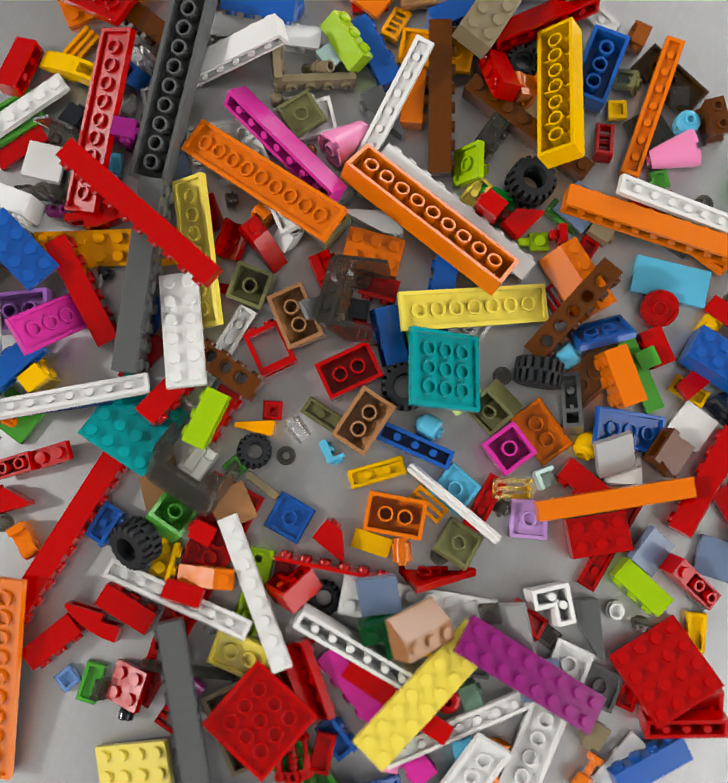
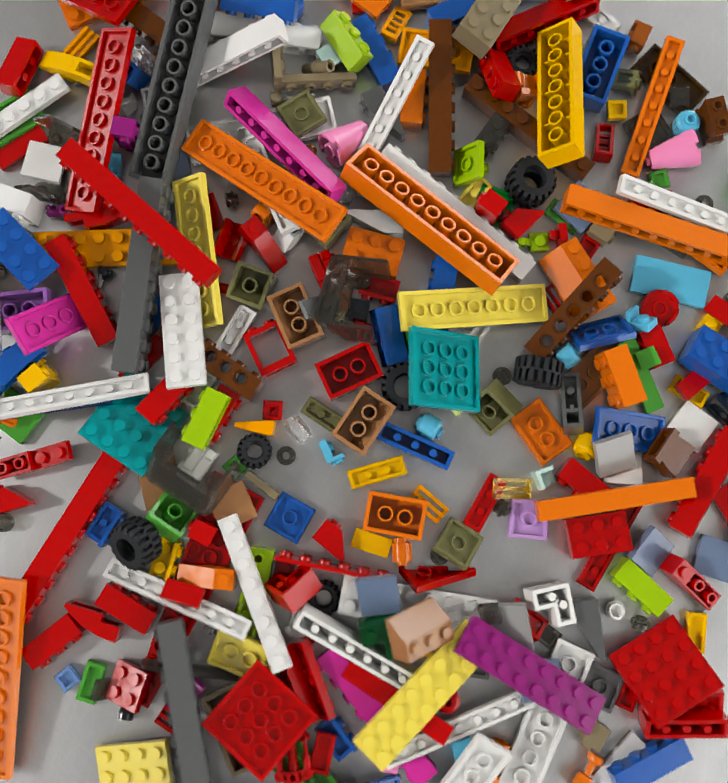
orange leg [5,520,42,560] -> none
black brick [57,101,85,136] -> none
white axle [407,463,501,544] -> none
medium azure tile [428,462,482,516] -> none
sand green brick [457,677,484,713] -> none
dark pink brick [480,421,537,476] -> none
none -> medium azure bracket [625,305,658,332]

